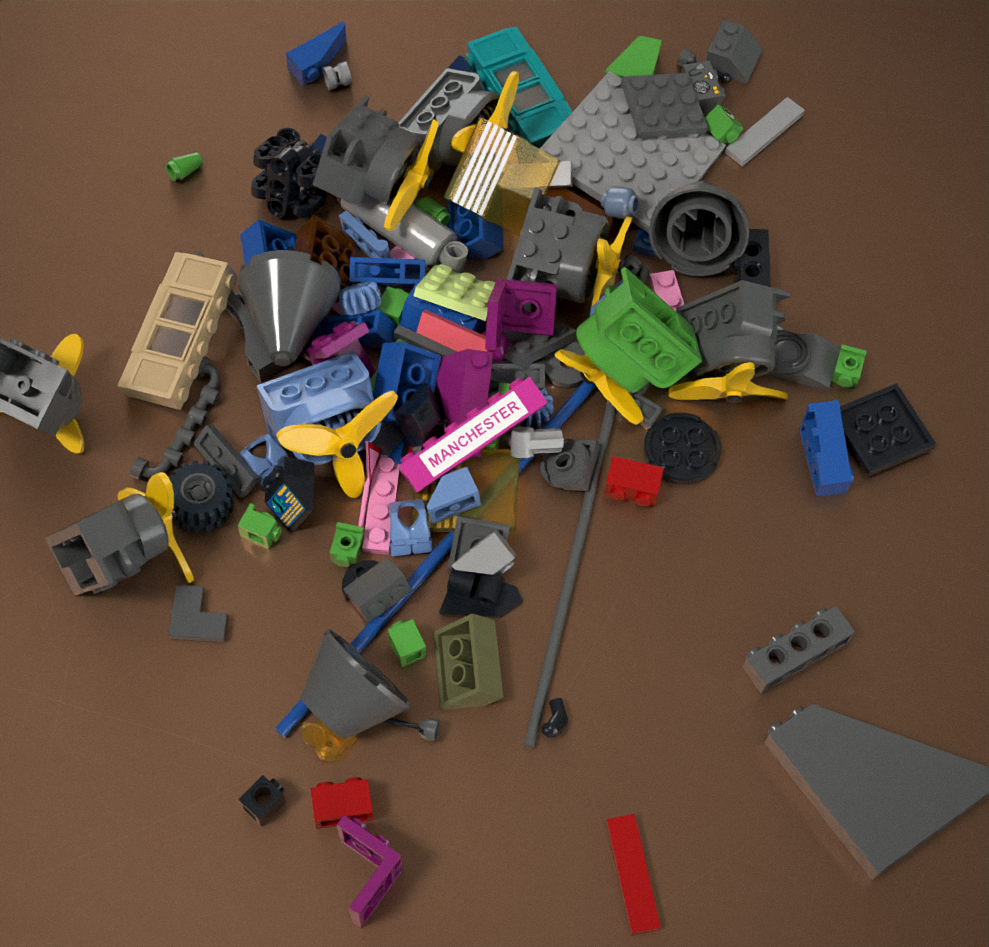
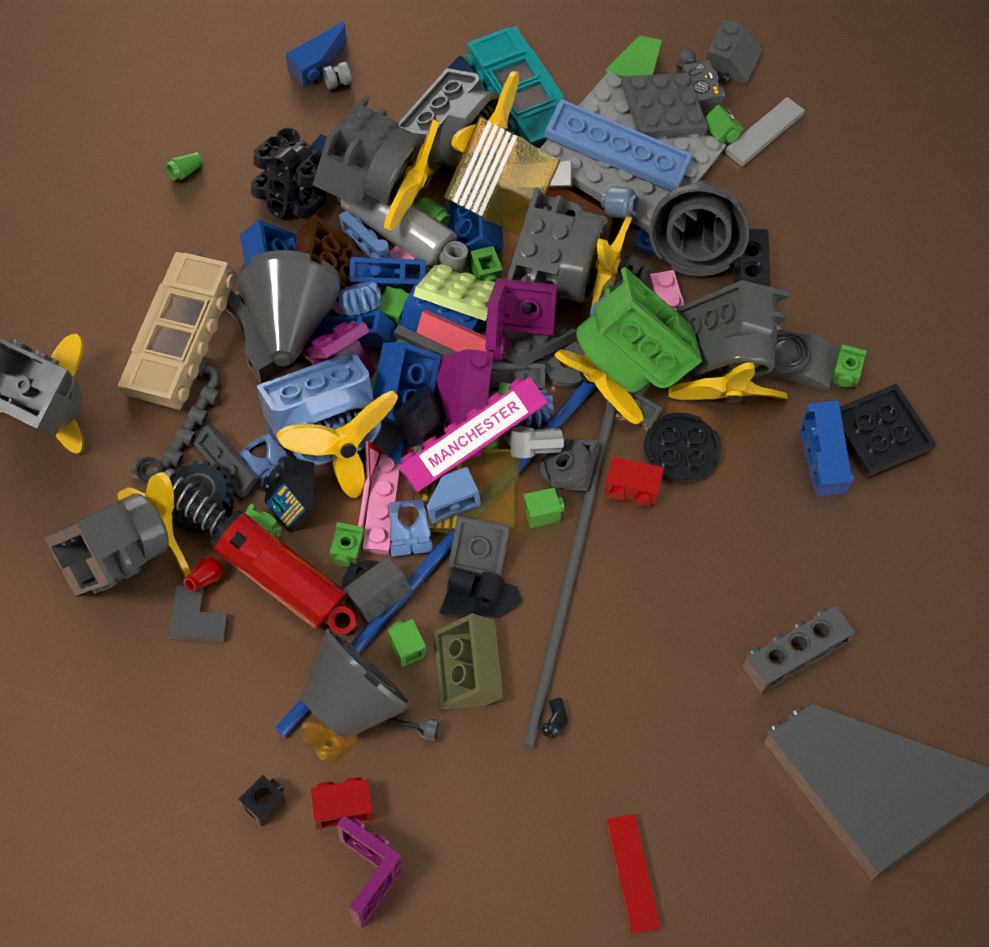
light grey slope [452,529,516,575] -> none
none -> red piece [135,456,358,634]
none -> red cone [183,557,223,592]
none -> bright green brick [468,246,503,282]
none -> bright green brick [523,488,564,529]
none -> medium blue tile [543,99,692,191]

